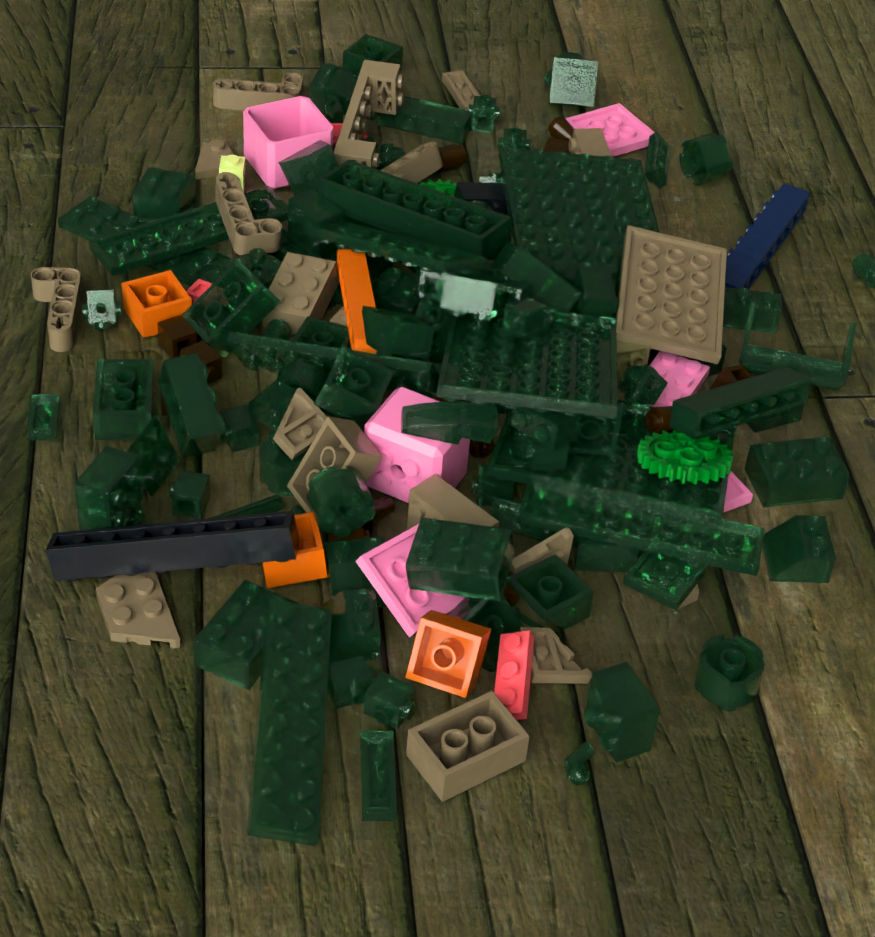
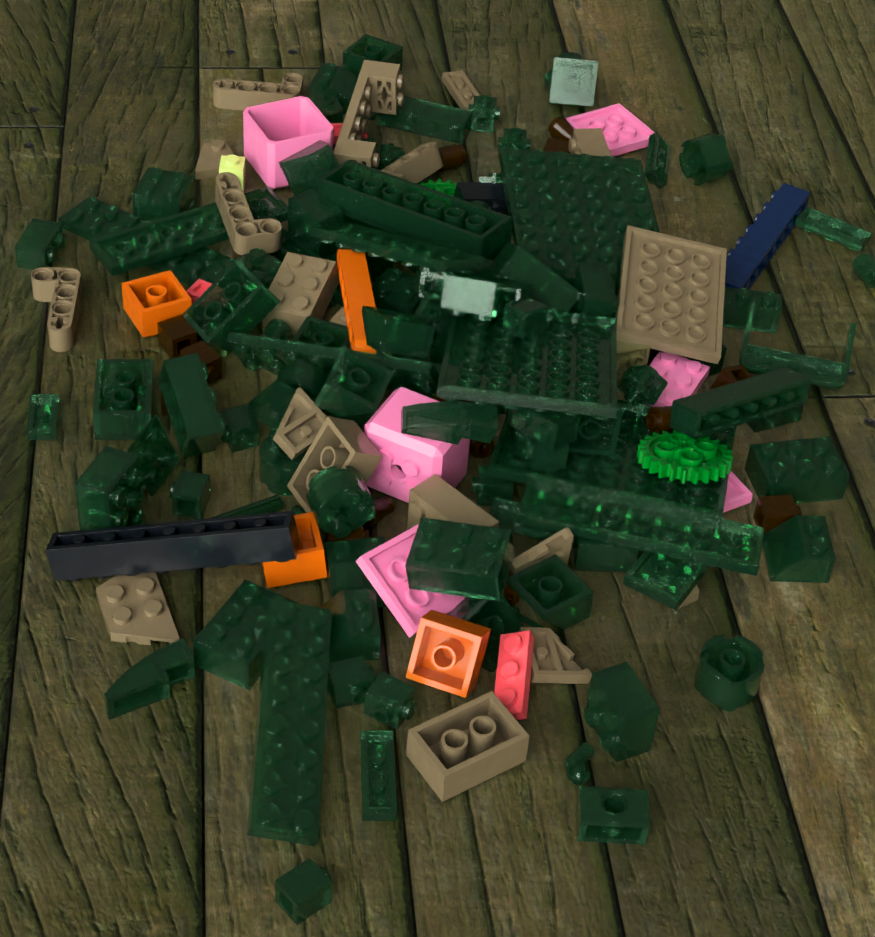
clear green brick [82,290,121,330] -> none
none -> clear green brick [15,218,66,270]
none -> clear green slope [104,639,195,720]
none -> clear green brick [275,858,333,925]
none -> clear green brick [575,786,650,845]
none -> dark brown brick [753,494,802,538]
none -> clear green plate [795,207,872,252]

